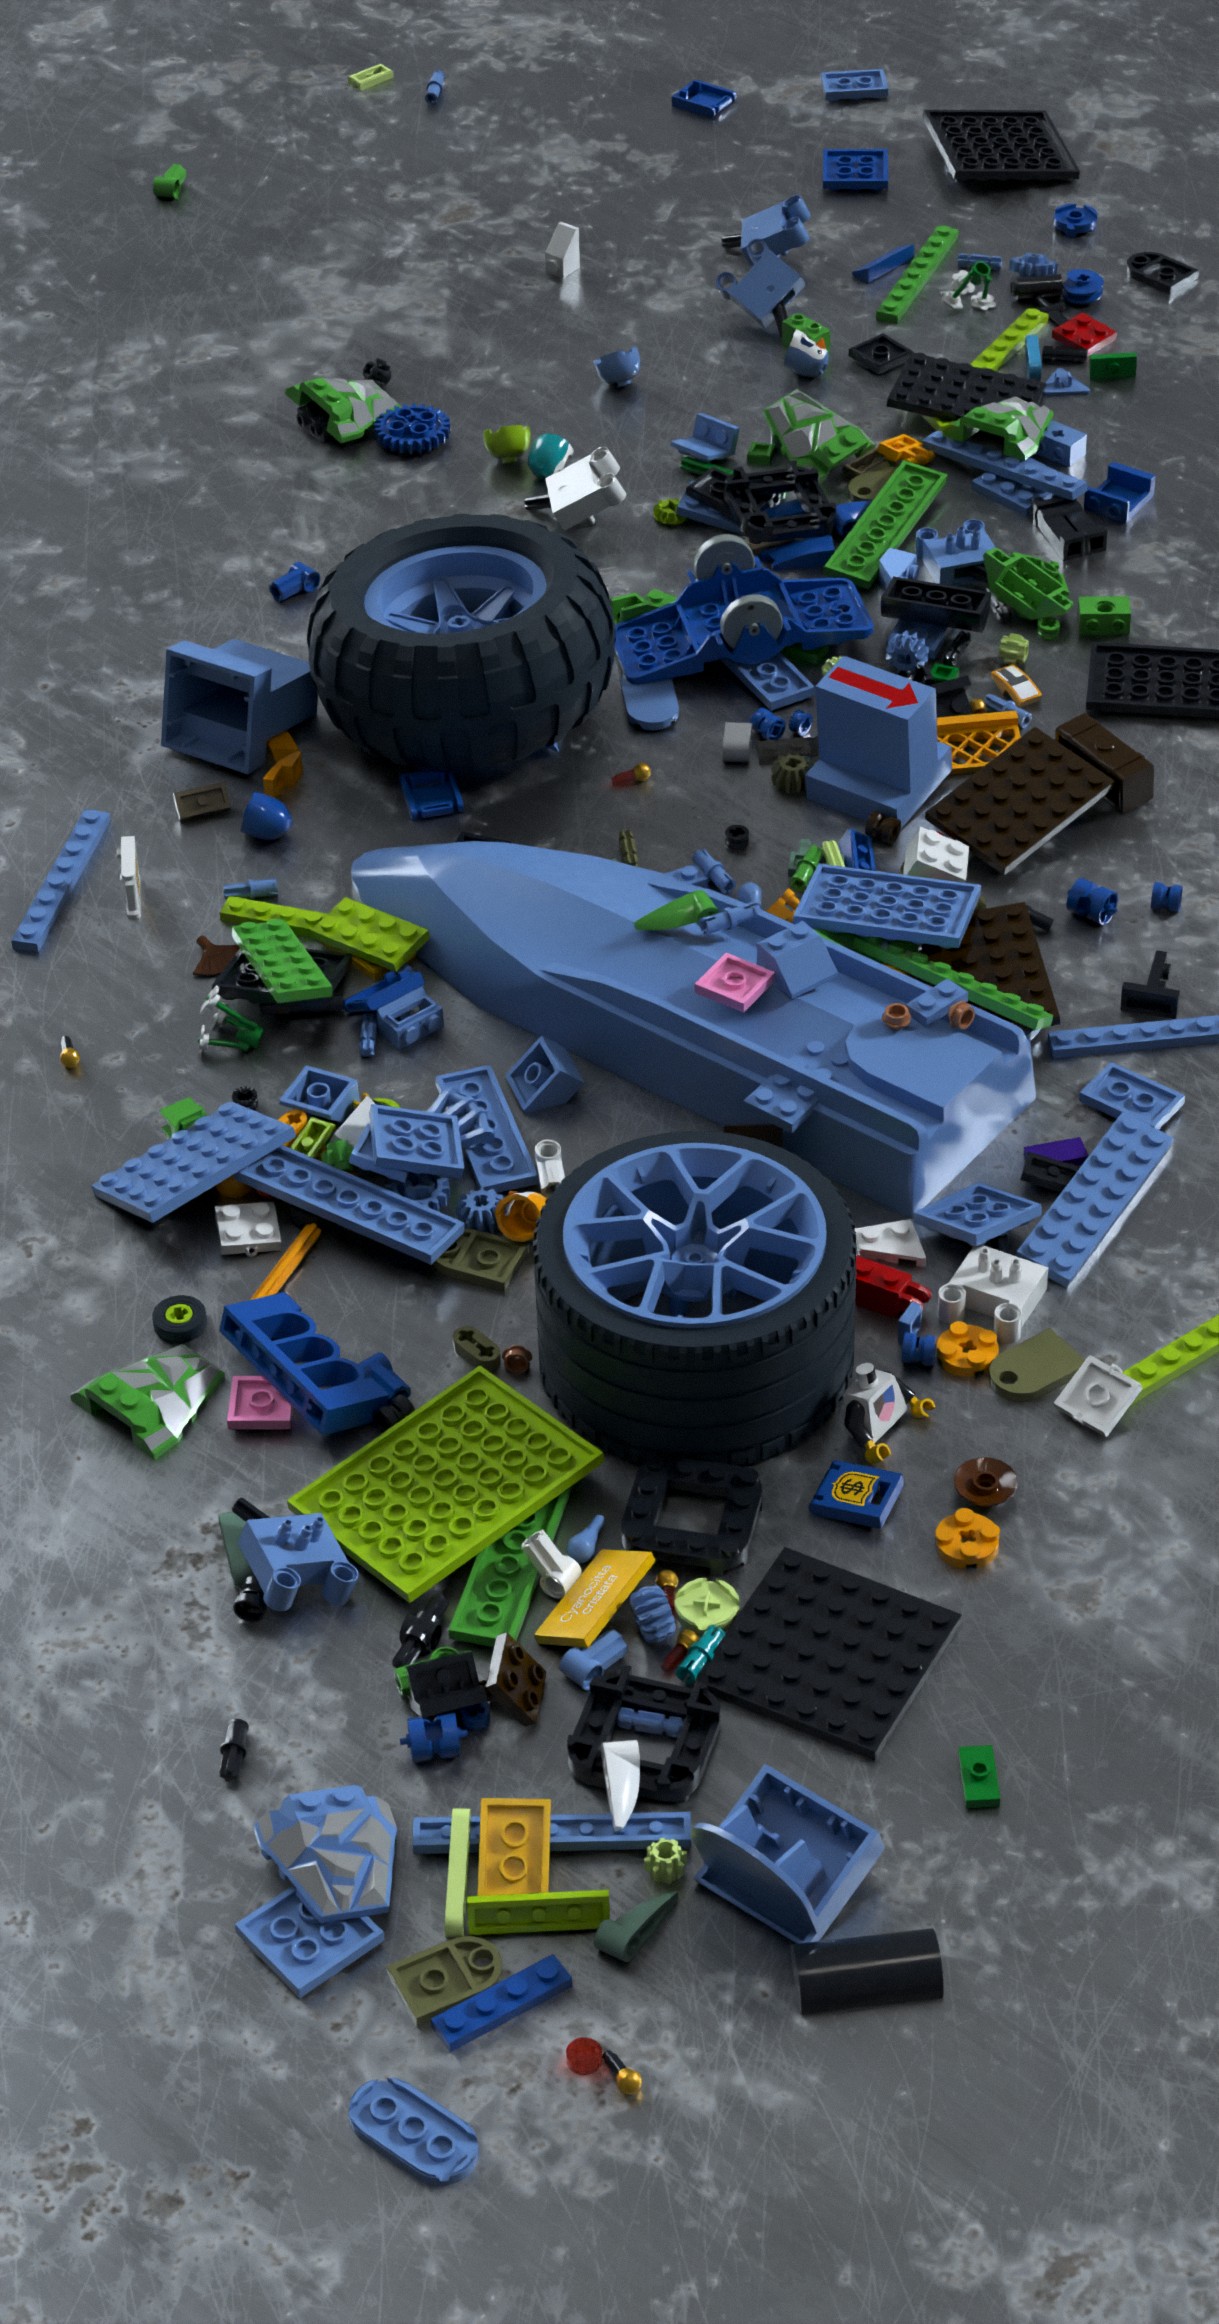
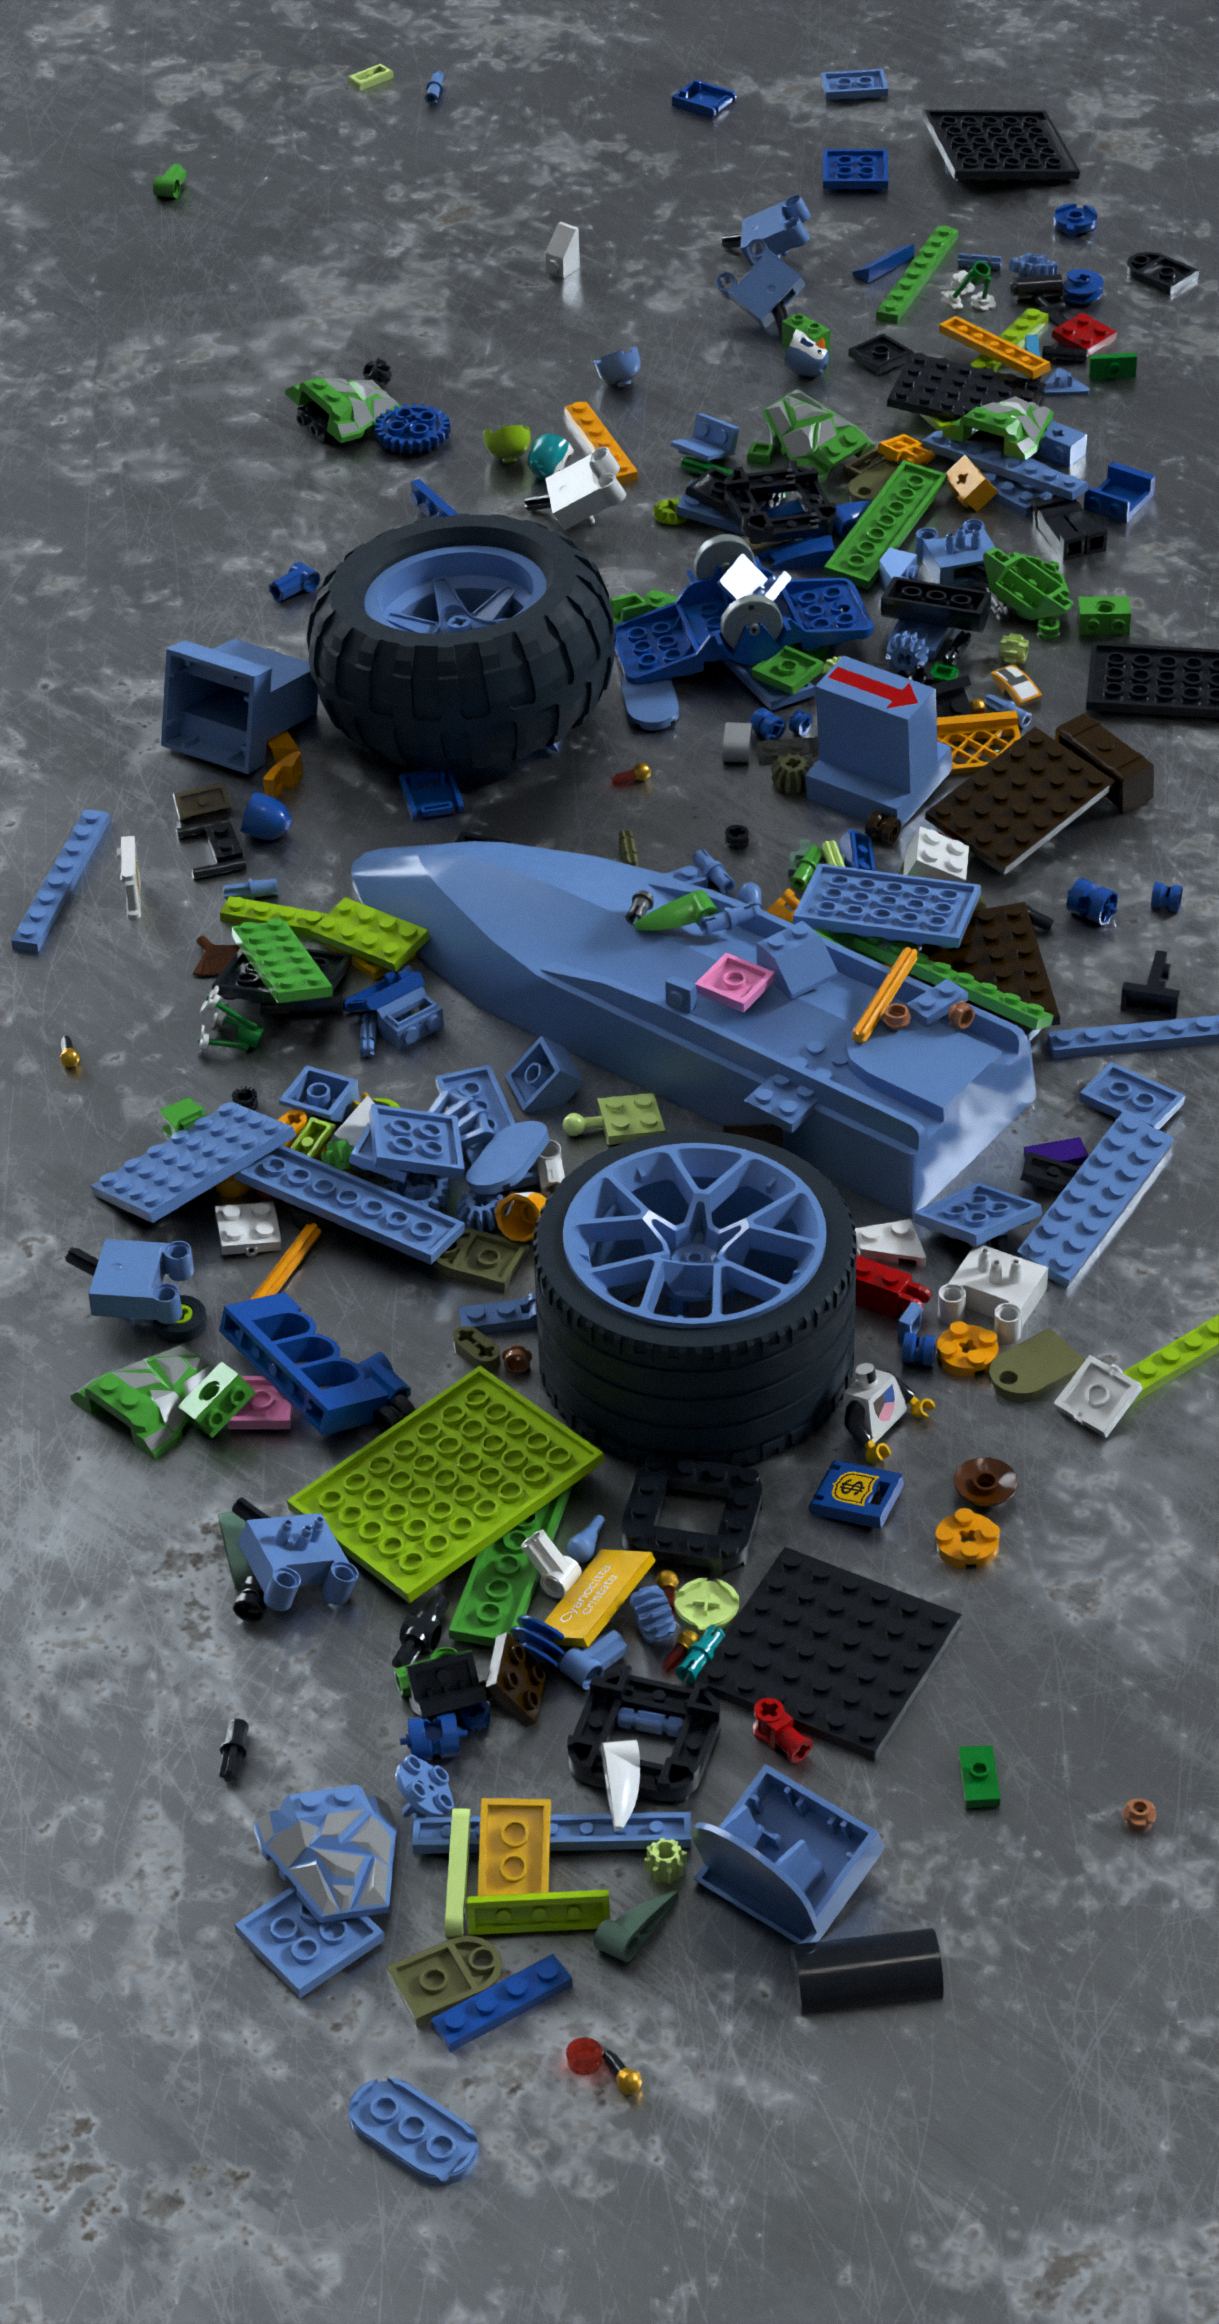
none -> medium blue piece [65,1239,194,1324]
none -> black plate [176,818,247,879]
none -> bright green brick [177,1362,256,1438]
none -> medium blue plate [395,1754,454,1818]
none -> blue plate [410,479,458,519]
none -> medium blue plate [459,1293,537,1334]
none -> medium blue tile [466,1121,550,1195]
none -> blue piece [510,1615,565,1668]
none -> yellowish green plate [562,1093,666,1145]
none -> light orange plate [564,401,638,484]
none -> dark grey pin [625,890,654,925]
none -> medium blue plate [665,975,697,1013]
none -> bracket [717,554,792,601]
none -> bright green plate [752,645,824,695]
none -> red connector [752,1698,814,1763]
none -> light orange axle [852,947,918,1044]
none -> light orange plate [939,316,1051,379]
none -> light orange brick [945,455,998,512]
none -> nougat plate [1122,1799,1157,1831]

